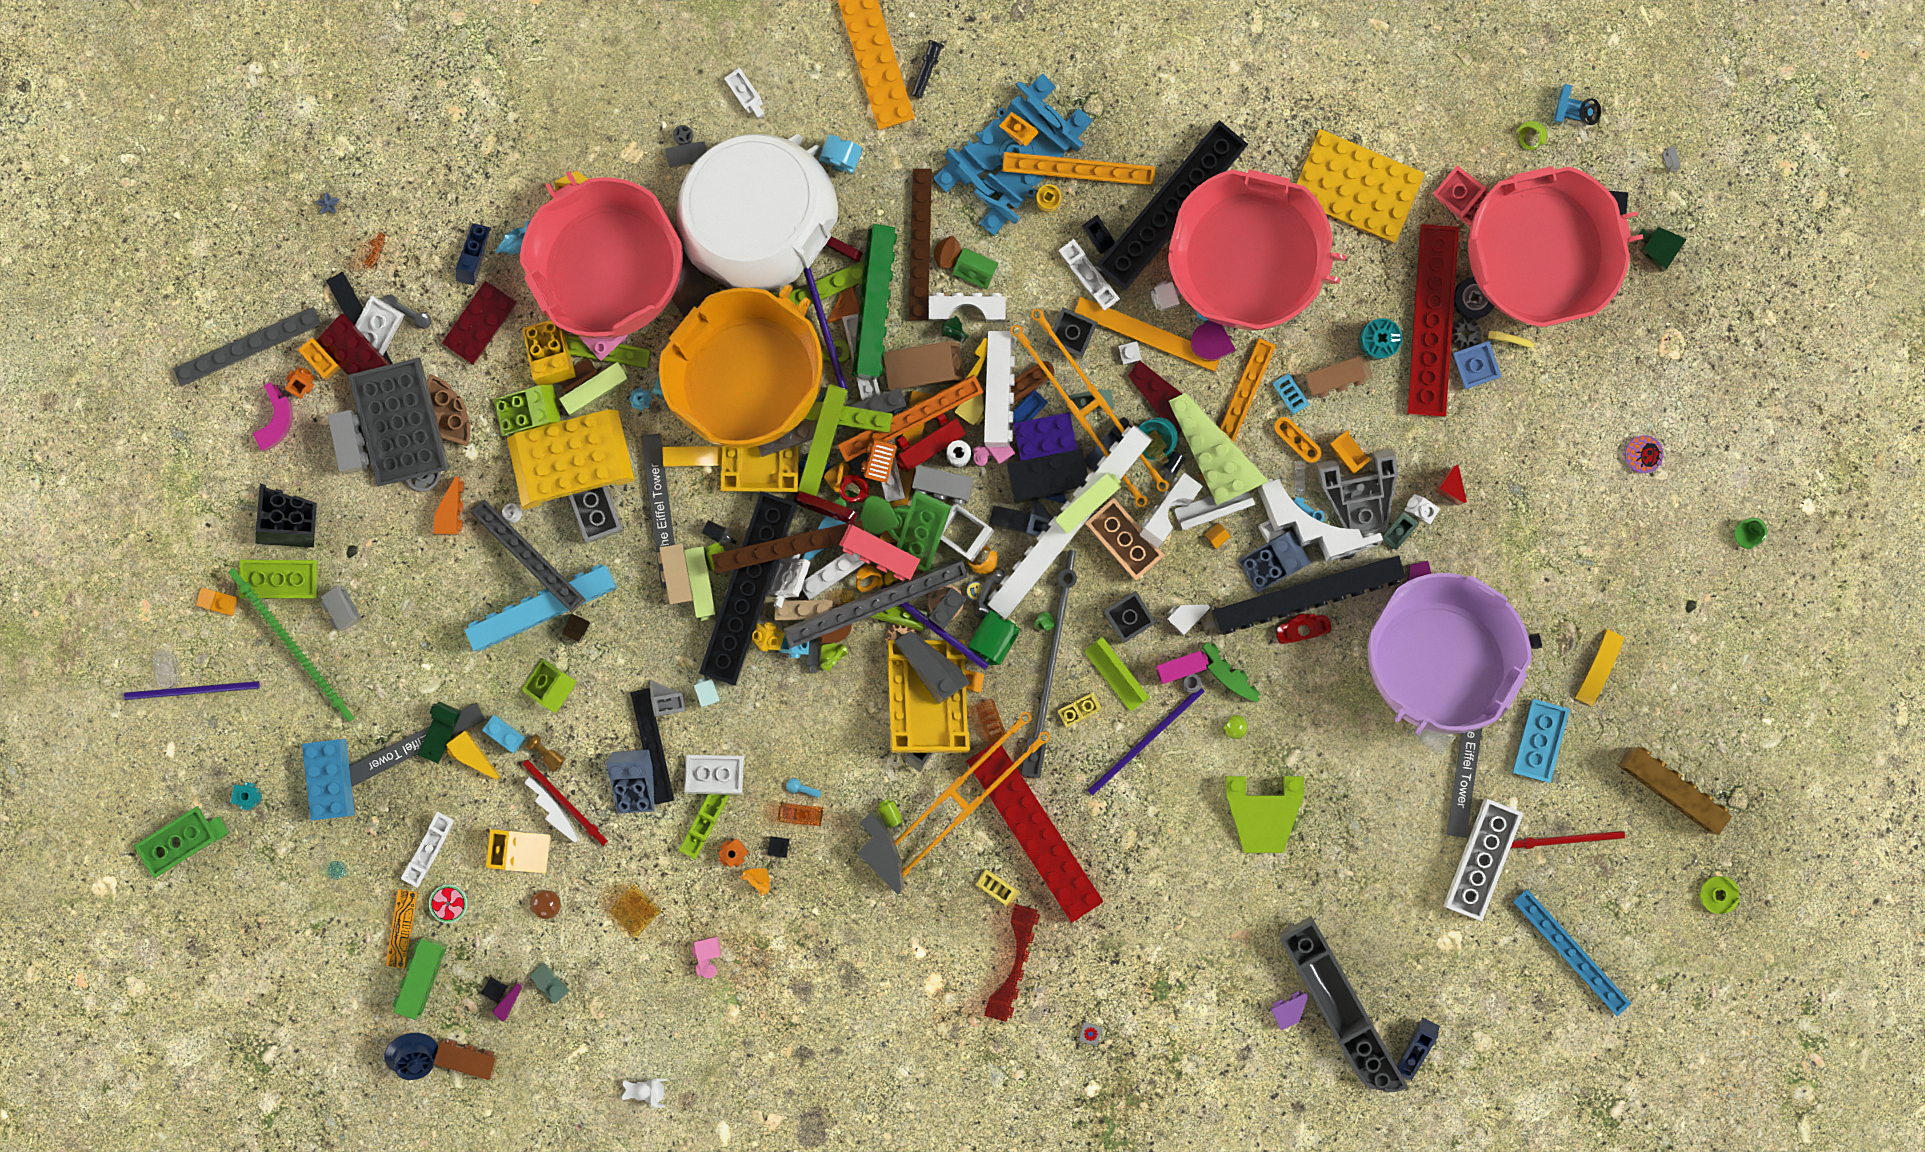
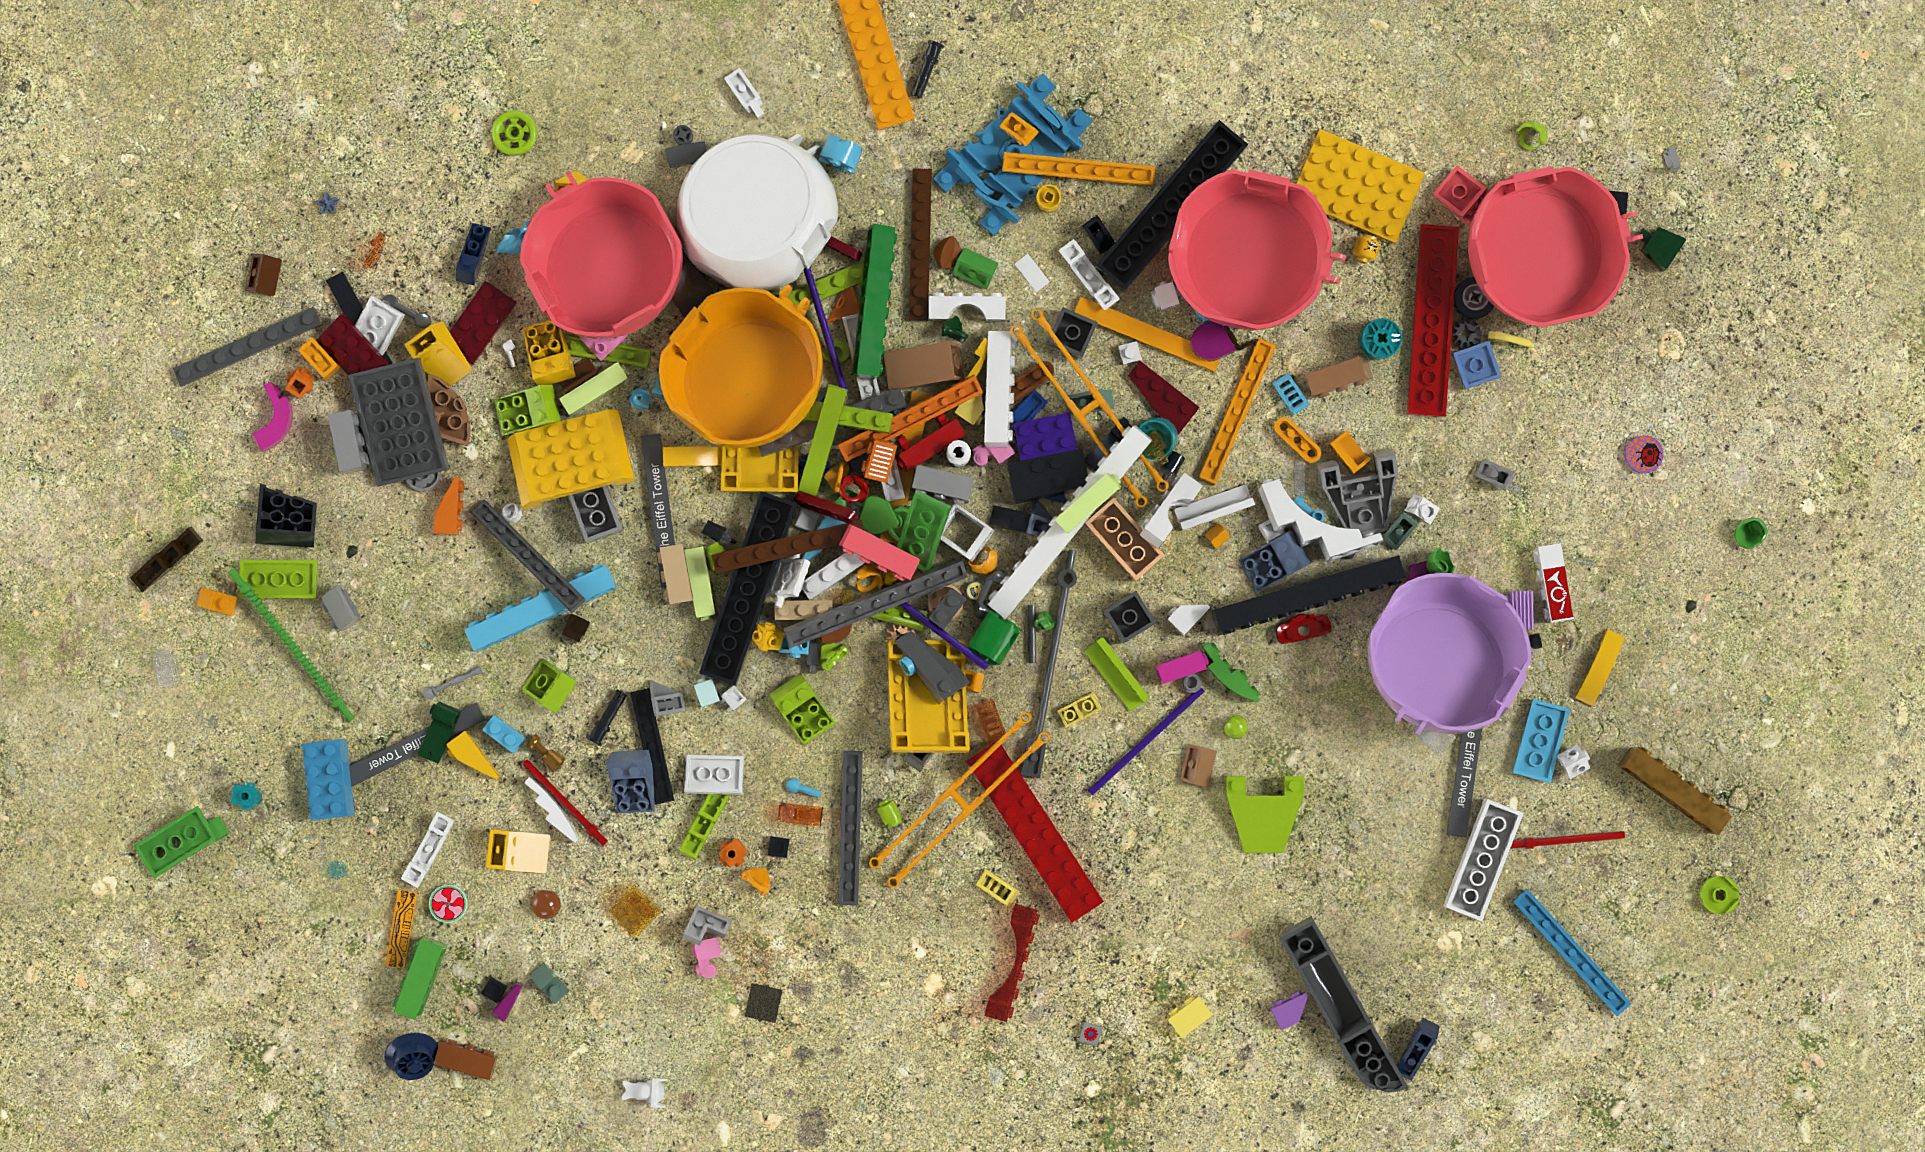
dark purple piece [124,681,260,700] -> none
dark grey slope [857,810,904,895] -> none
yellowish green wing [1169,393,1270,505] -> none
red slope [1435,465,1467,505] -> none
dark azure piece [1552,84,1601,125] -> none
none -> dark brown slope [130,526,203,592]
none -> reddish brown panel [245,253,282,296]
none -> yellow slope [404,322,473,386]
none -> light grey piece [423,666,482,699]
none -> lime plate [491,110,537,156]
none -> white hand [503,339,516,367]
none -> black pin [586,689,628,746]
none -> light grey plate [682,905,732,946]
none -> white tile [720,686,747,712]
none -> clear smoke piece [745,983,783,1023]
none -> lime slope [769,673,836,745]
none -> white tile [795,508,820,532]
none -> dark grey plate [839,751,863,905]
none -> medium azure tile [899,656,916,676]
none -> white sticker [1015,254,1050,292]
none -> dark grey bar [1028,605,1036,663]
none -> light yellow brick [1167,995,1212,1038]
none -> medium nougat panel [1179,744,1217,788]
none -> dark brown piece [1224,326,1257,351]
none -> yellow head [1352,234,1380,264]
none -> bright green hair [1426,547,1455,574]
none -> light grey slope [1475,459,1516,490]
none -> lavender brick [1505,591,1534,630]
none -> brick [1533,543,1574,623]
none -> white brick [1557,745,1590,779]

